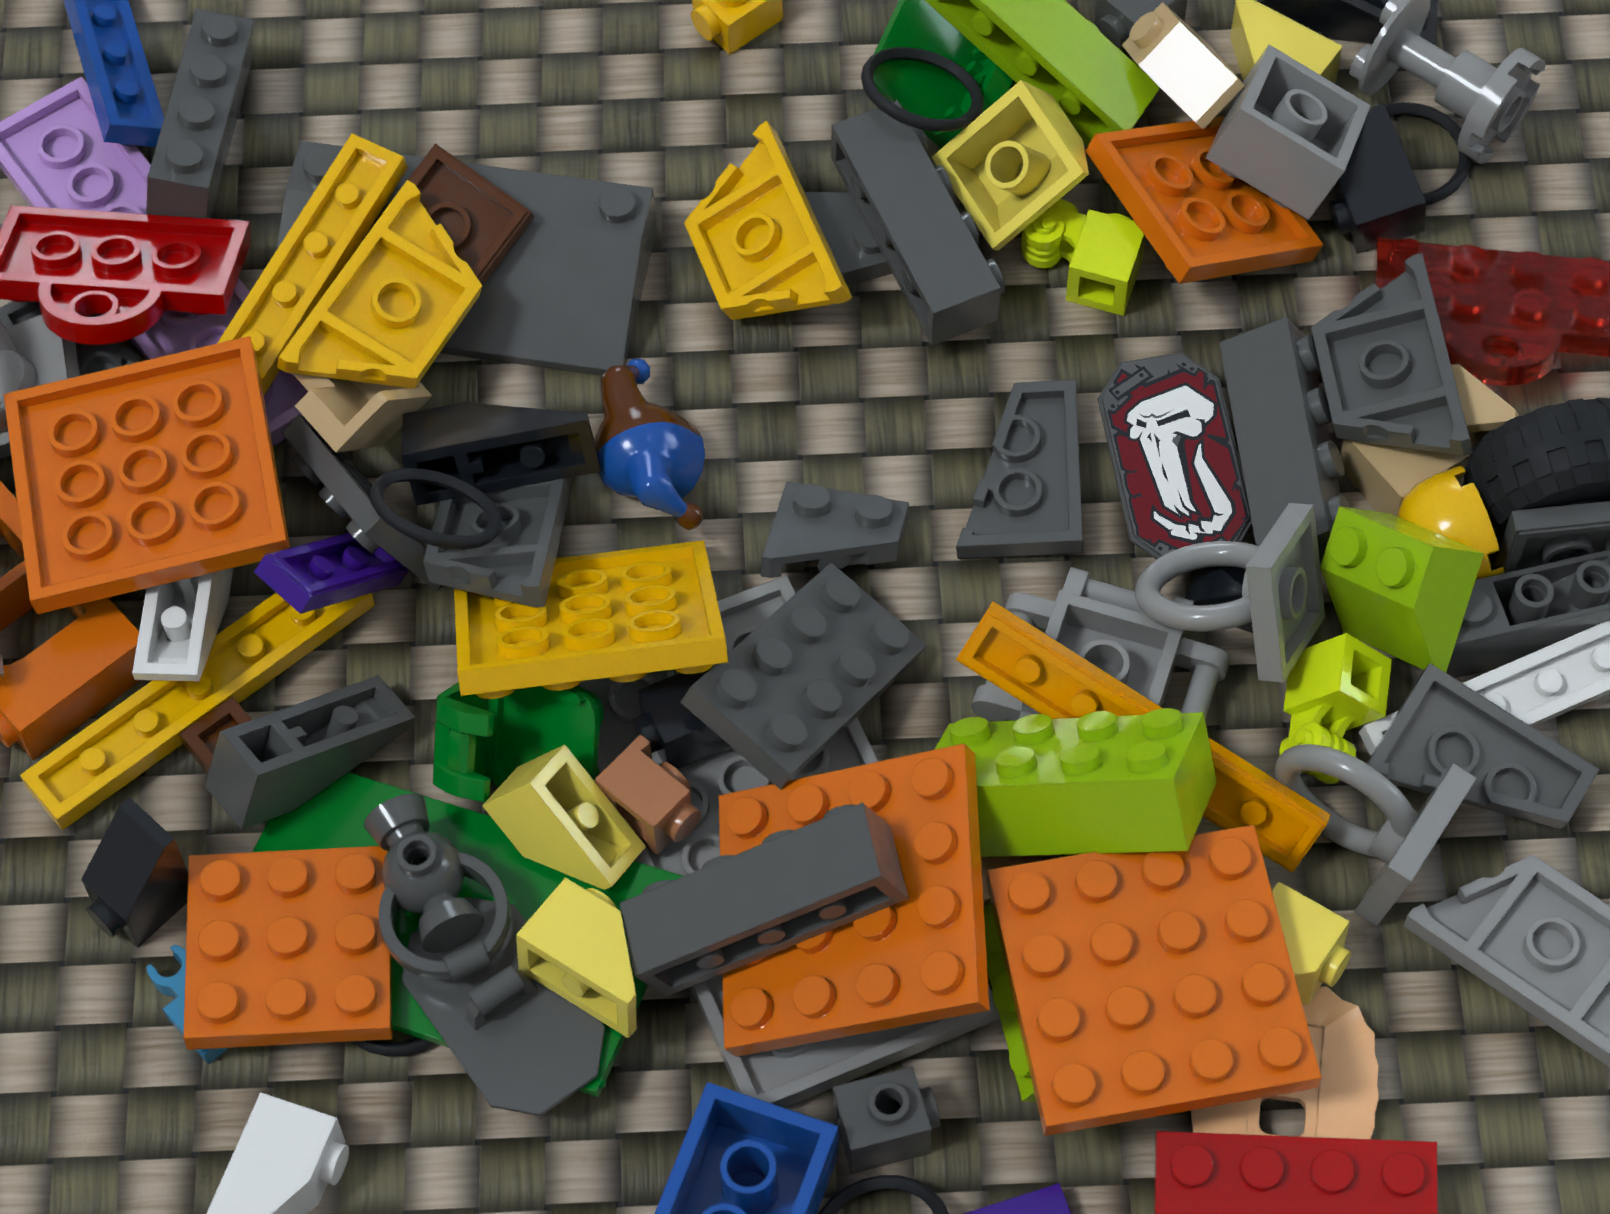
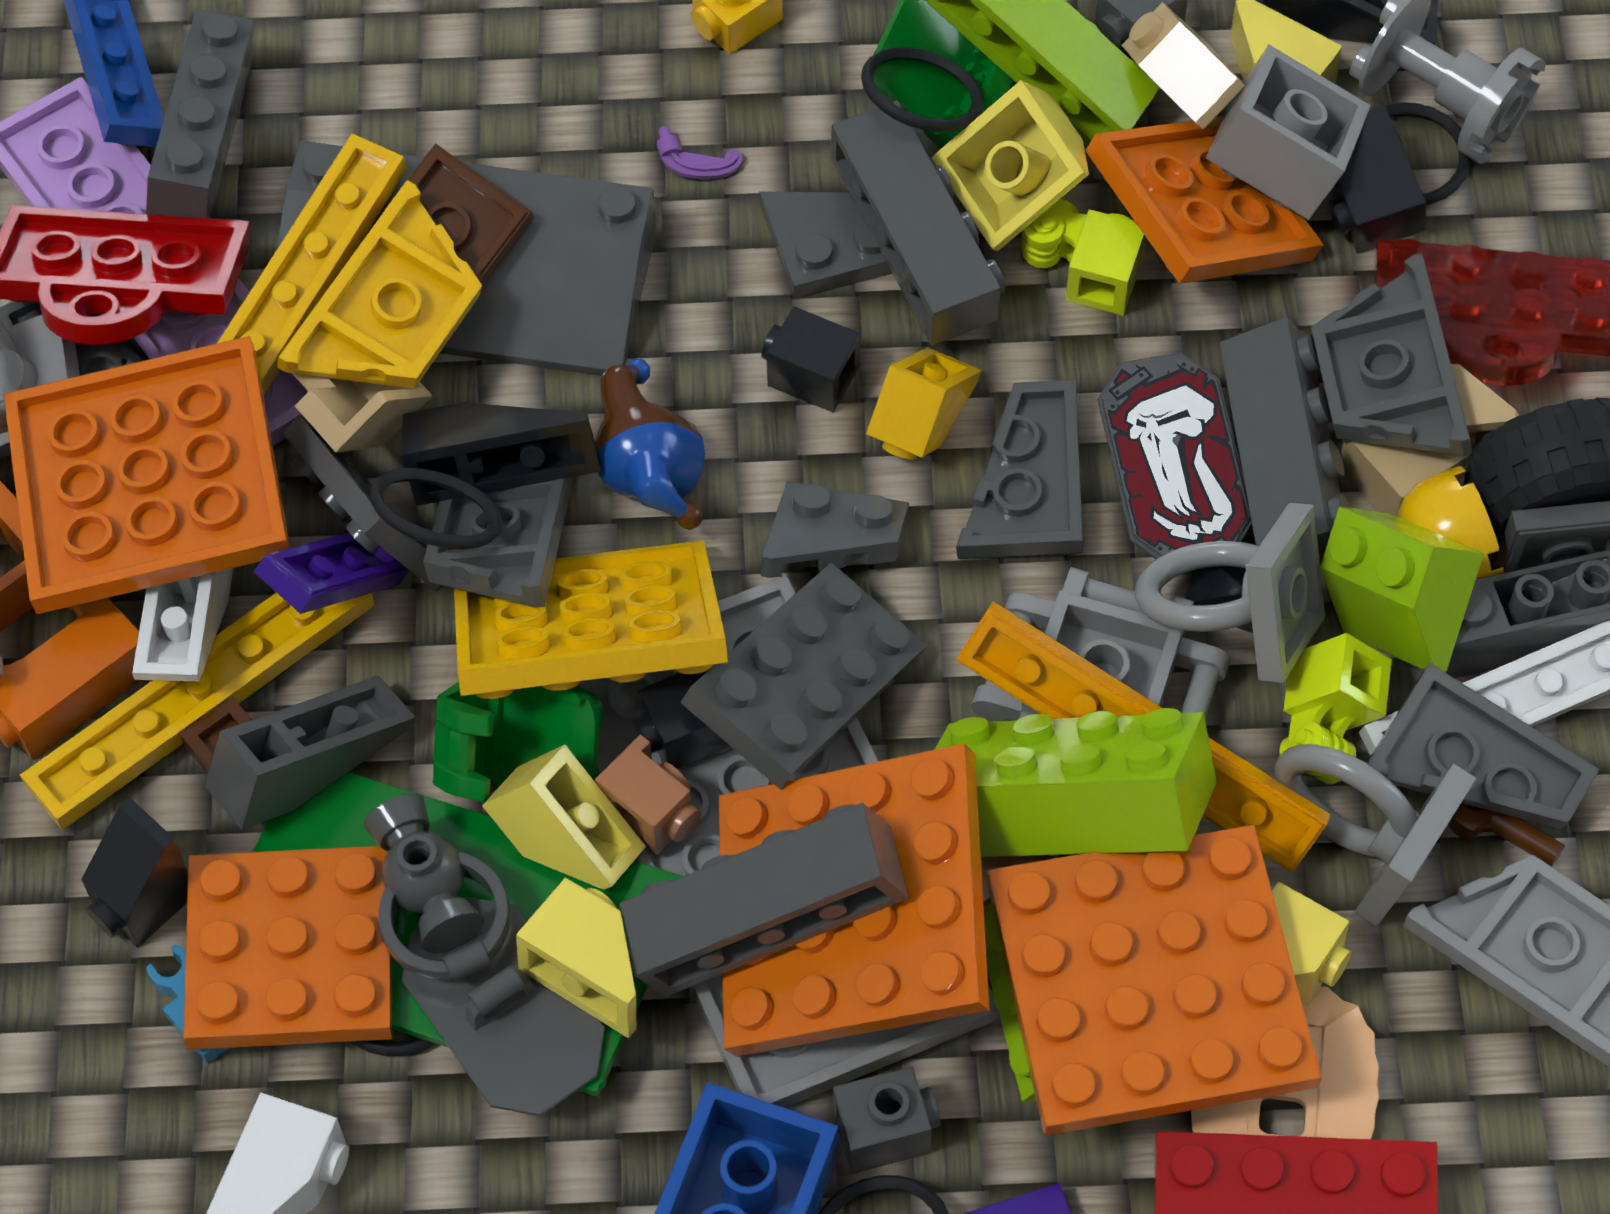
yellow wing [684,121,852,320] -> none
none -> medium lavender piece [656,126,742,180]
none -> black brick [761,306,860,413]
none -> yellow slope [866,347,982,460]
none -> reddish brown bar [1448,803,1565,867]

